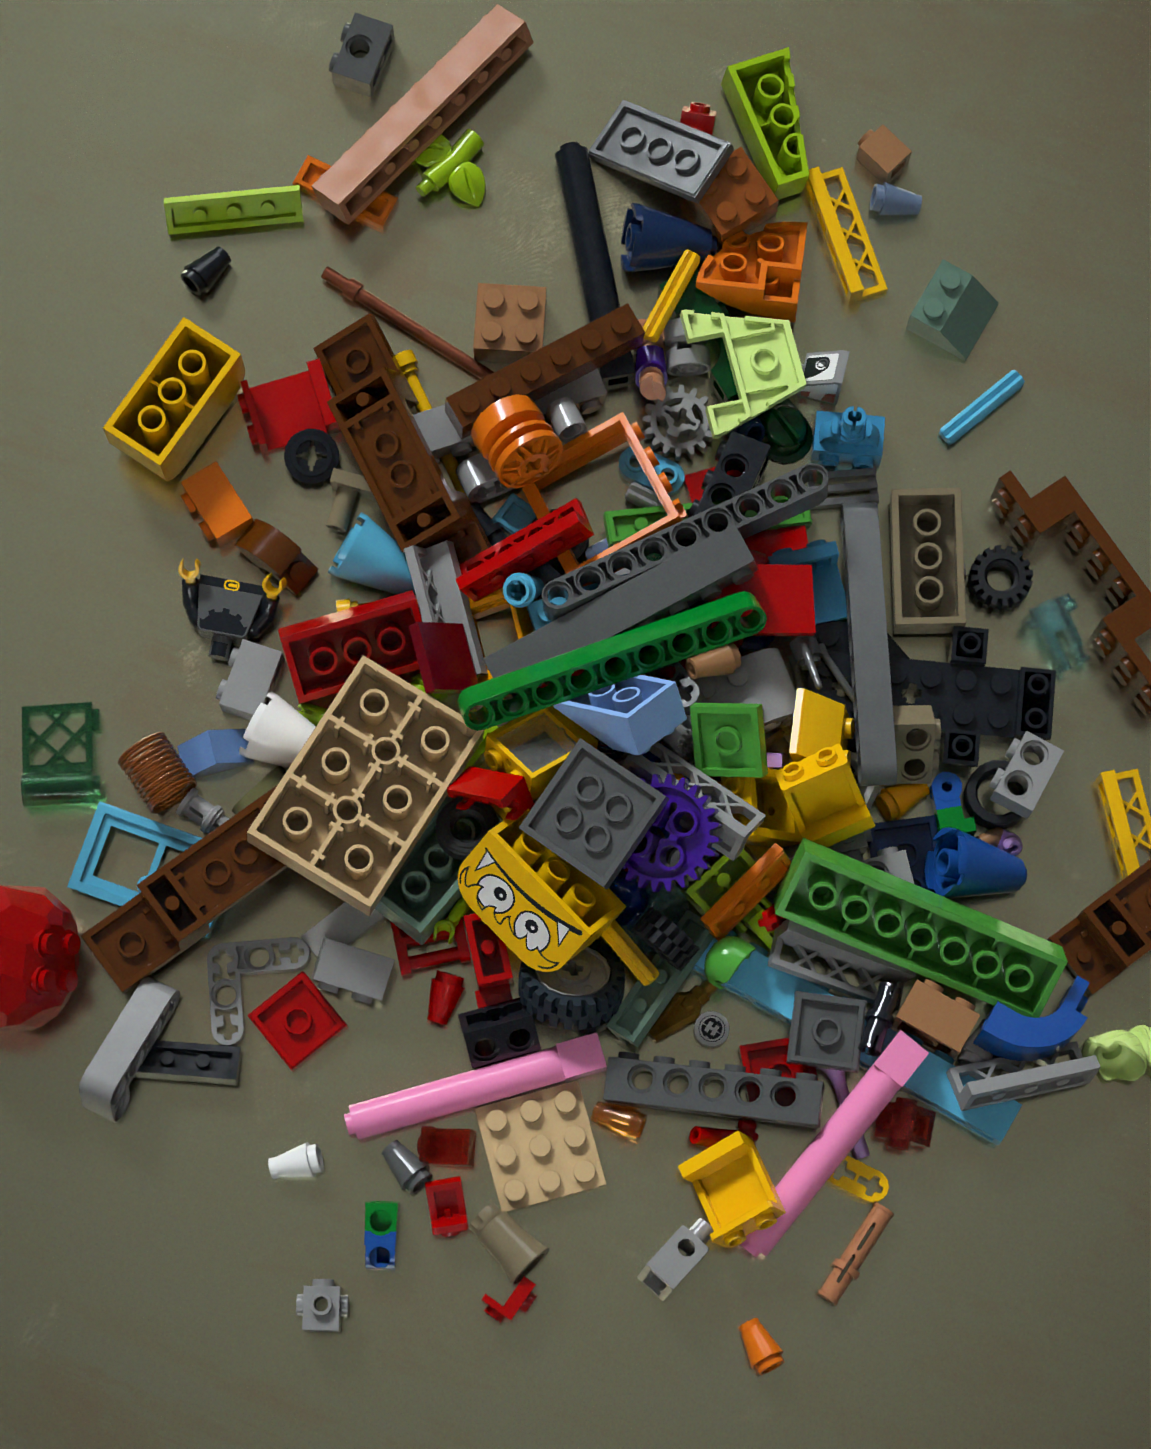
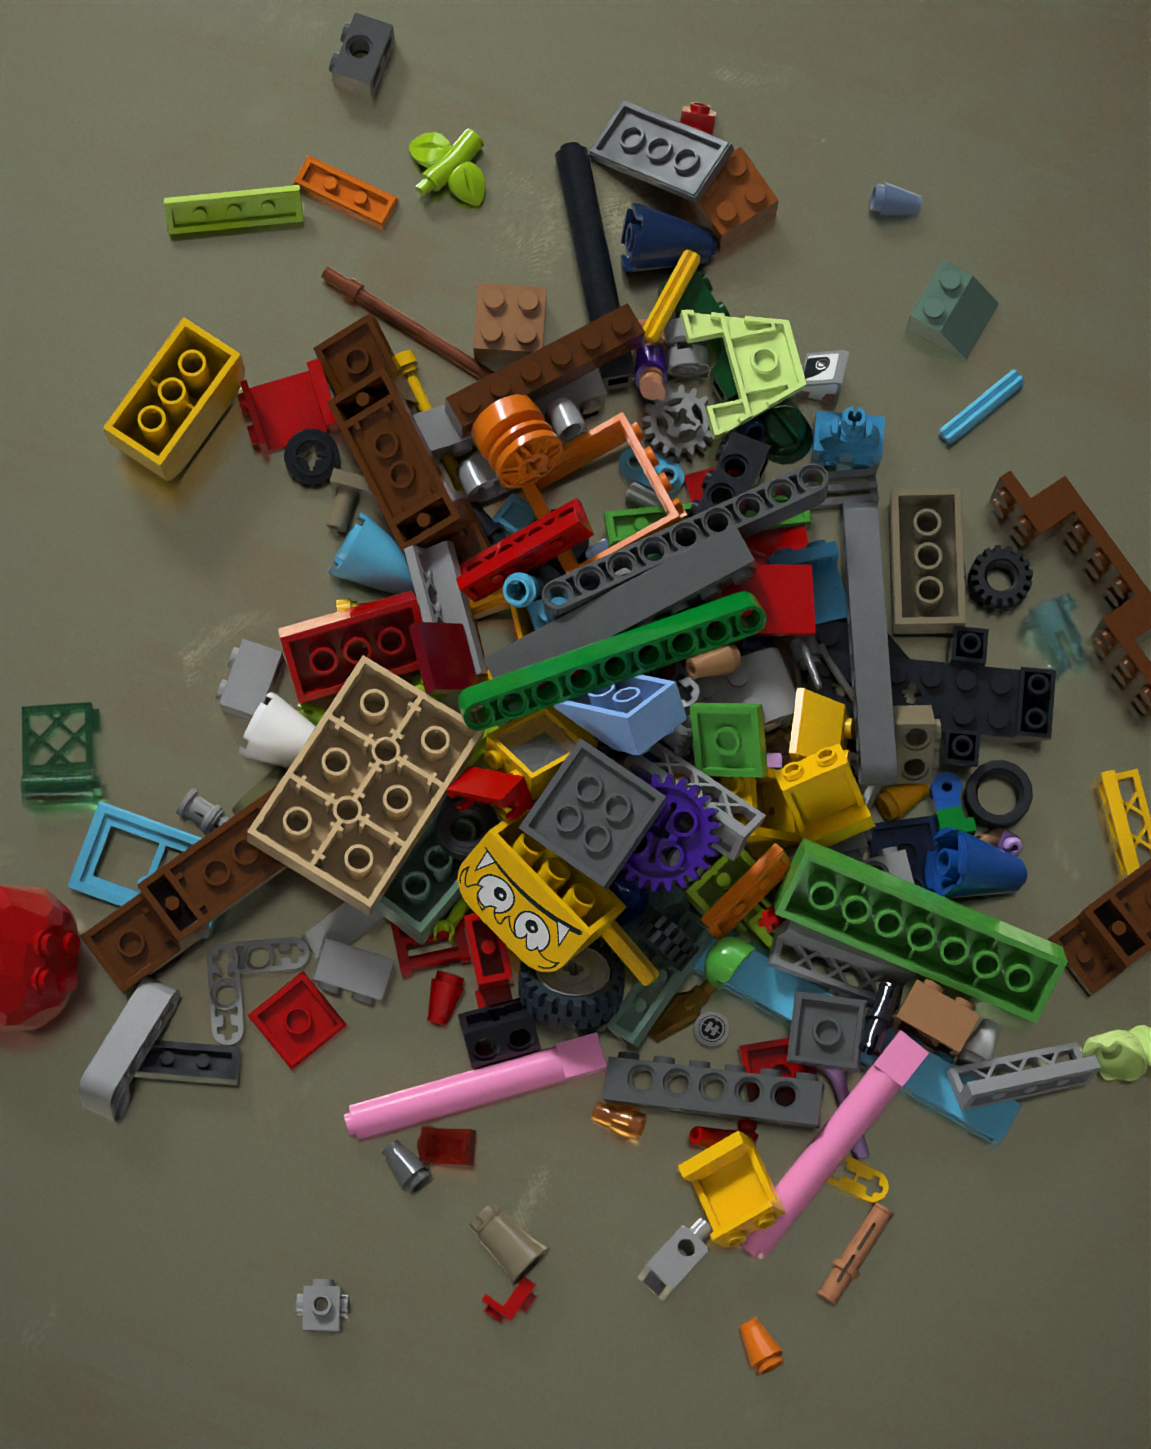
dark orange piece [118,732,197,813] -> none
medium blue slope [177,729,254,778] -> none
torso [178,558,287,661] -> none
orange brick [180,461,253,548] -> none
black cone [181,246,231,295] -> none
reddish brown brick [234,519,319,595] -> none
white cone [268,1142,324,1179] -> none
nougat brick [311,4,534,225] -> none
leg [364,1201,400,1269] -> none
red bracket [425,1176,469,1237] -> none
tan plate [474,1081,606,1213] -> none
orange brick [696,222,808,323] -> none
lime wedge [721,47,809,200] -> none
yellow fence [805,166,888,304] -> none
medium nougat brick [856,124,912,184] -> none
clear red brick [874,1097,936,1151] -> none
blue arch [973,975,1090,1061] -> none
light grey brick [989,731,1064,819] -> none

